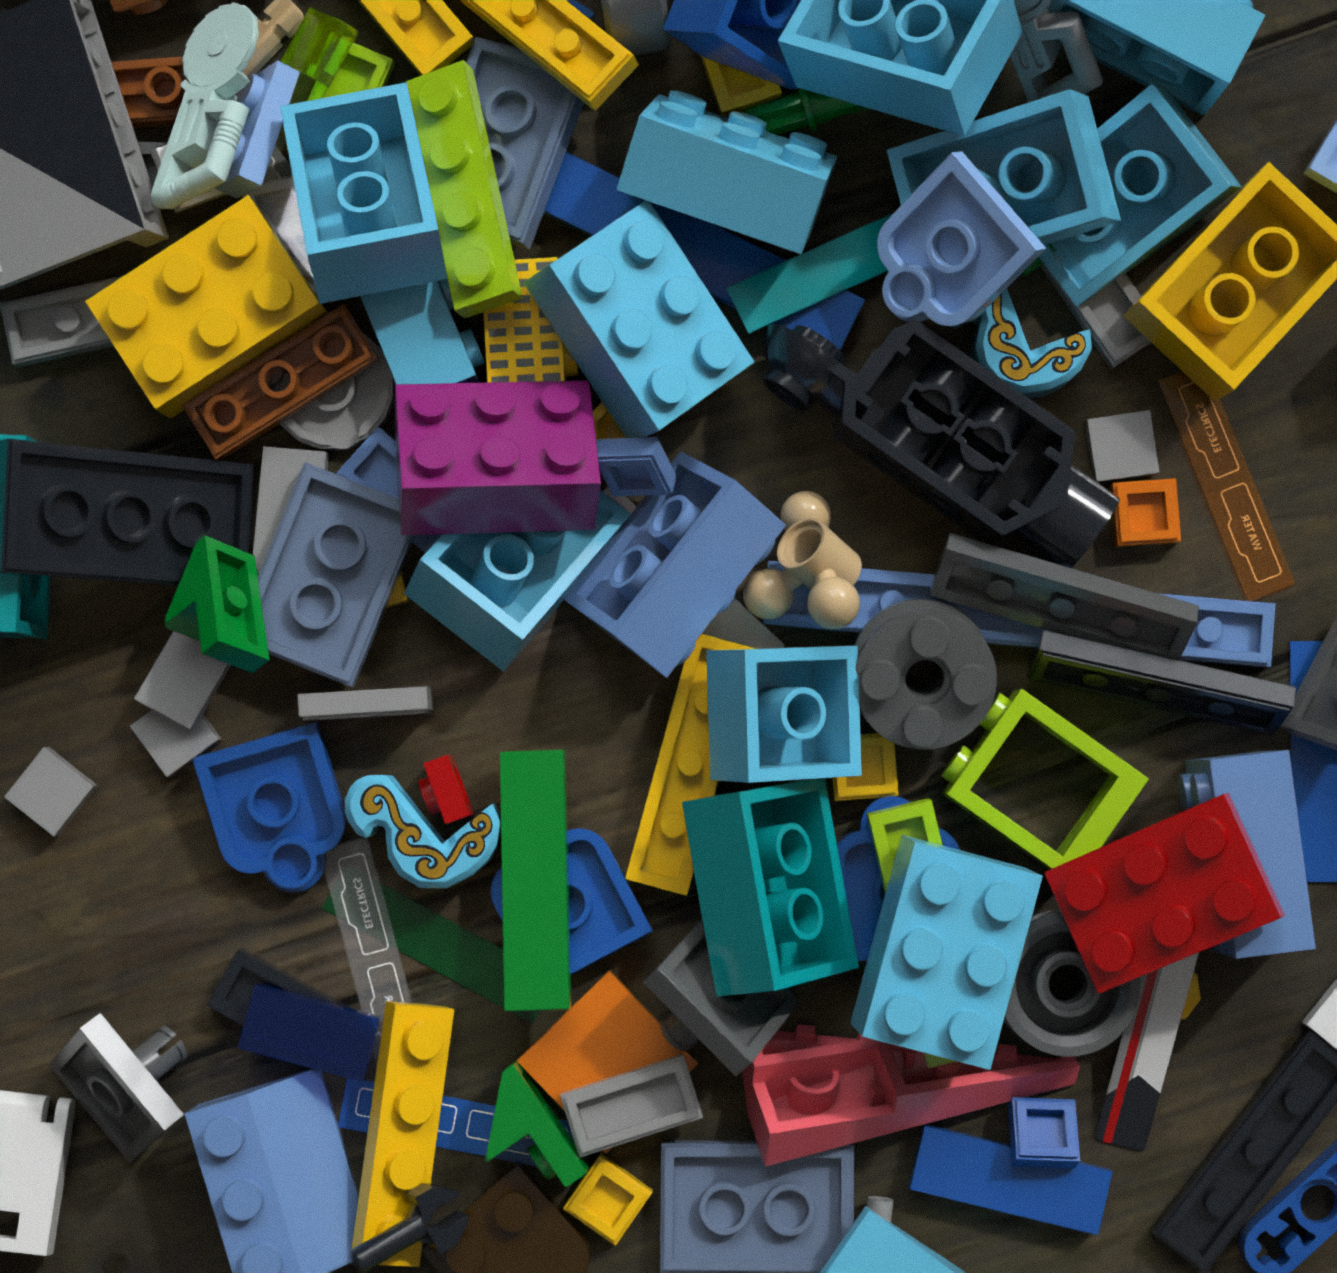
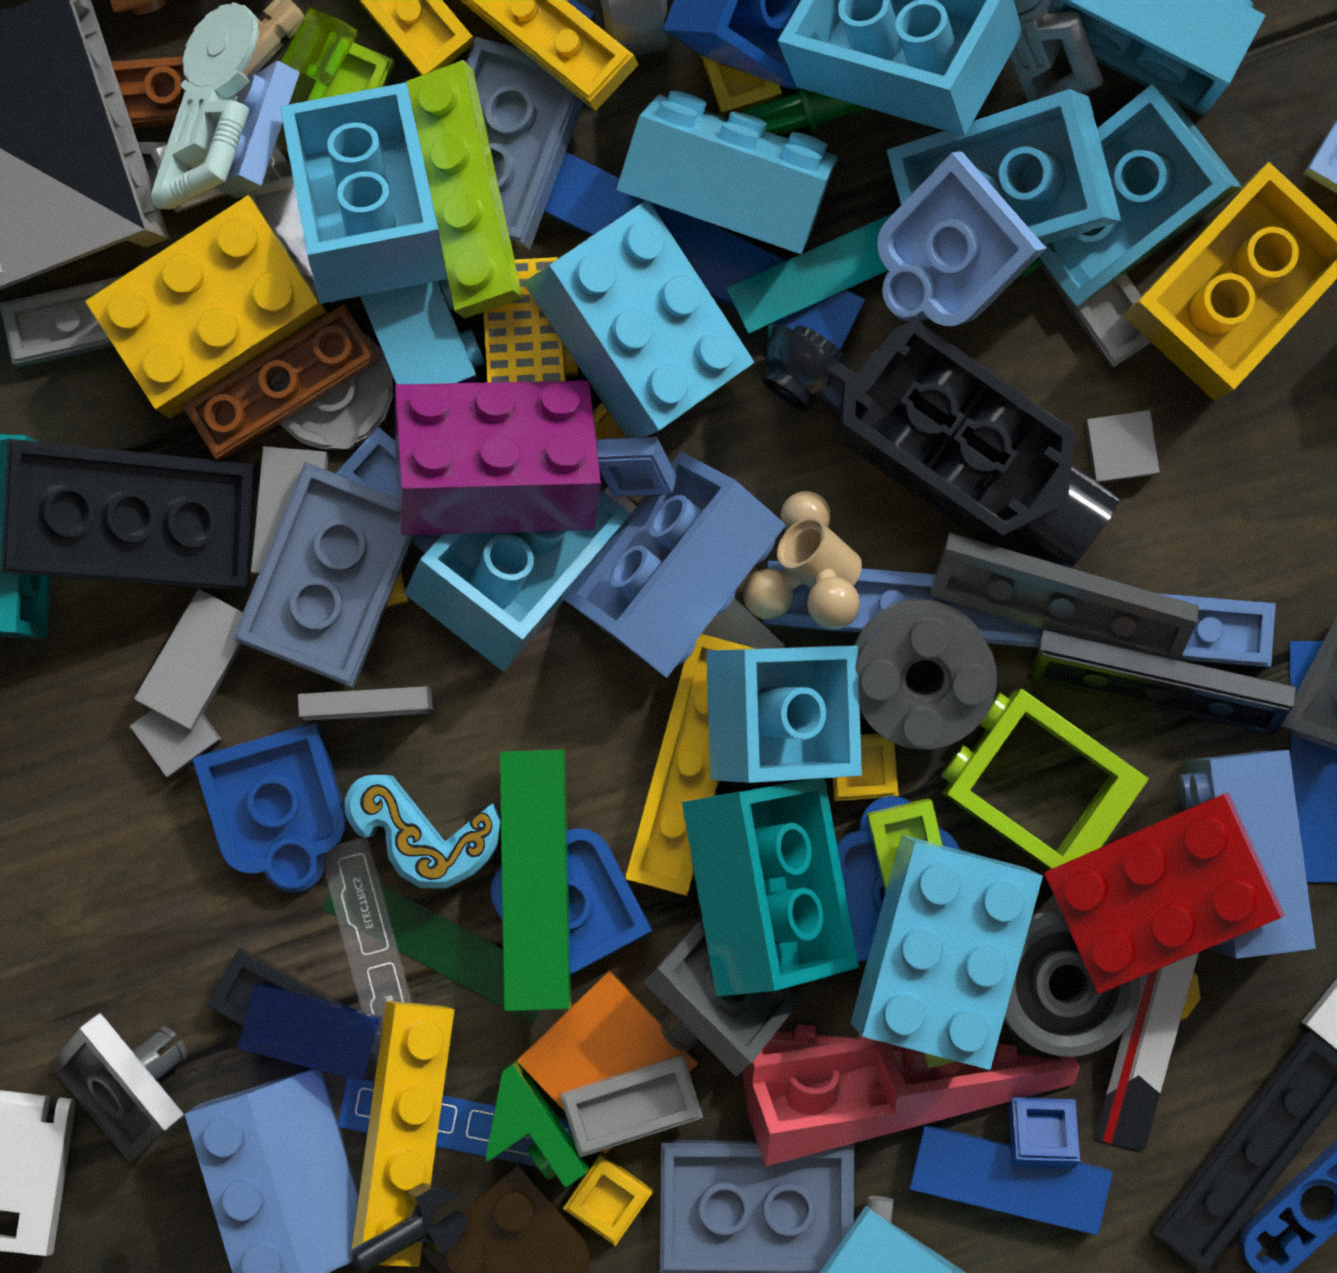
light grey tile [4,747,98,836] -> none
green slope [164,535,270,673] -> none
red plate [418,755,475,824] -> none
animal [952,288,1092,399] -> none
orange tile [1109,478,1181,548] -> none
clear orange sticker [1158,371,1295,601] -> none

